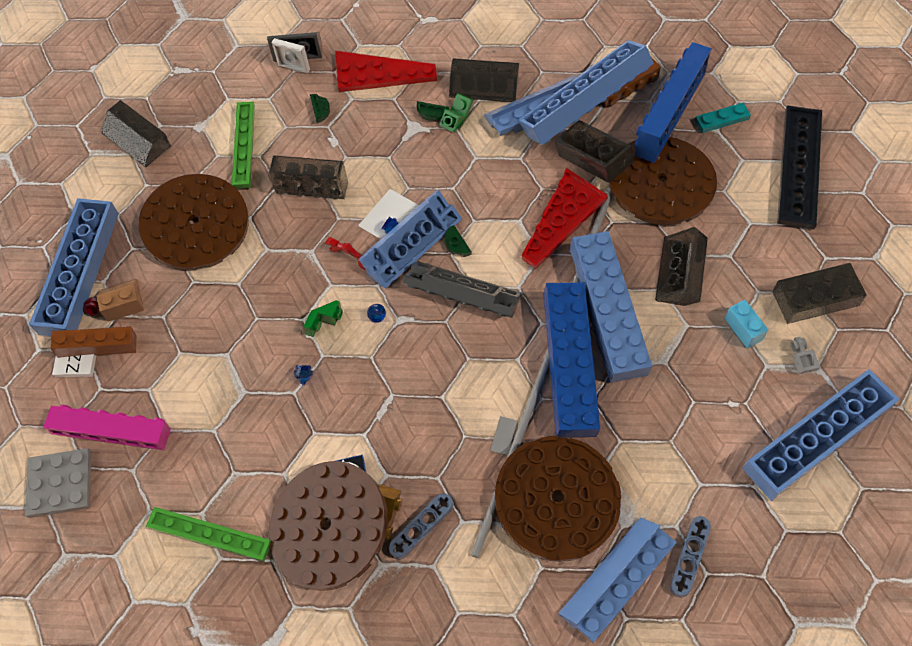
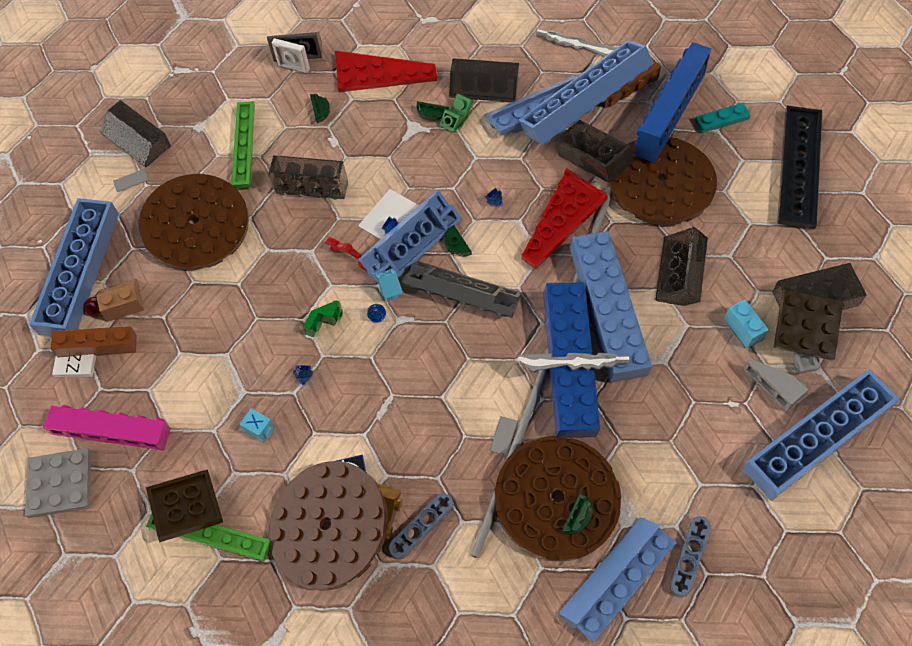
none -> light grey sticker [113,169,148,192]
none -> dark brown plate [146,469,223,543]
none -> medium azure brick [239,408,275,442]
none -> medium azure brick [375,268,403,300]
none -> clear blue plate [485,188,503,206]
none -> light grey sword [518,353,629,372]
none -> light grey sword [536,29,616,57]
none -> dark green plate [562,494,593,535]
none -> light grey slope [743,359,809,412]
none -> dark brown plate [773,289,843,360]

